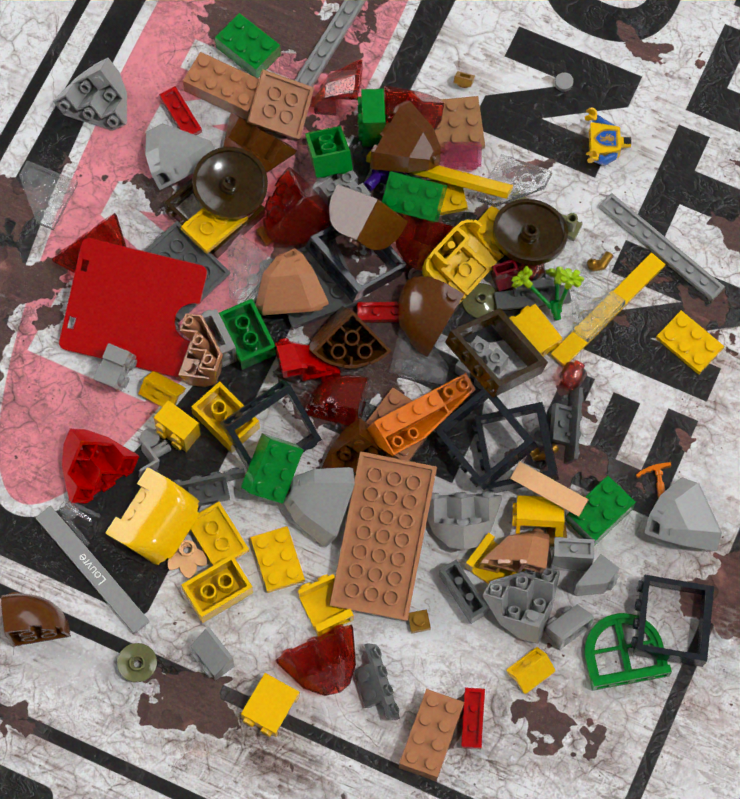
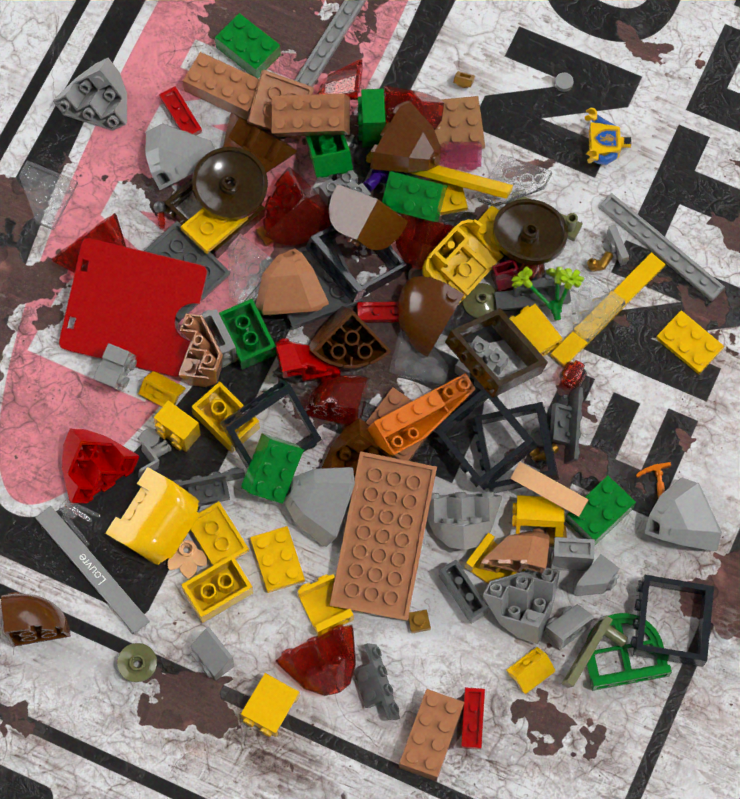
none -> piece [154,201,166,229]
none -> nougat brick [272,93,350,137]
none -> olive piece [561,615,628,688]
none -> light grey plate [607,224,629,266]

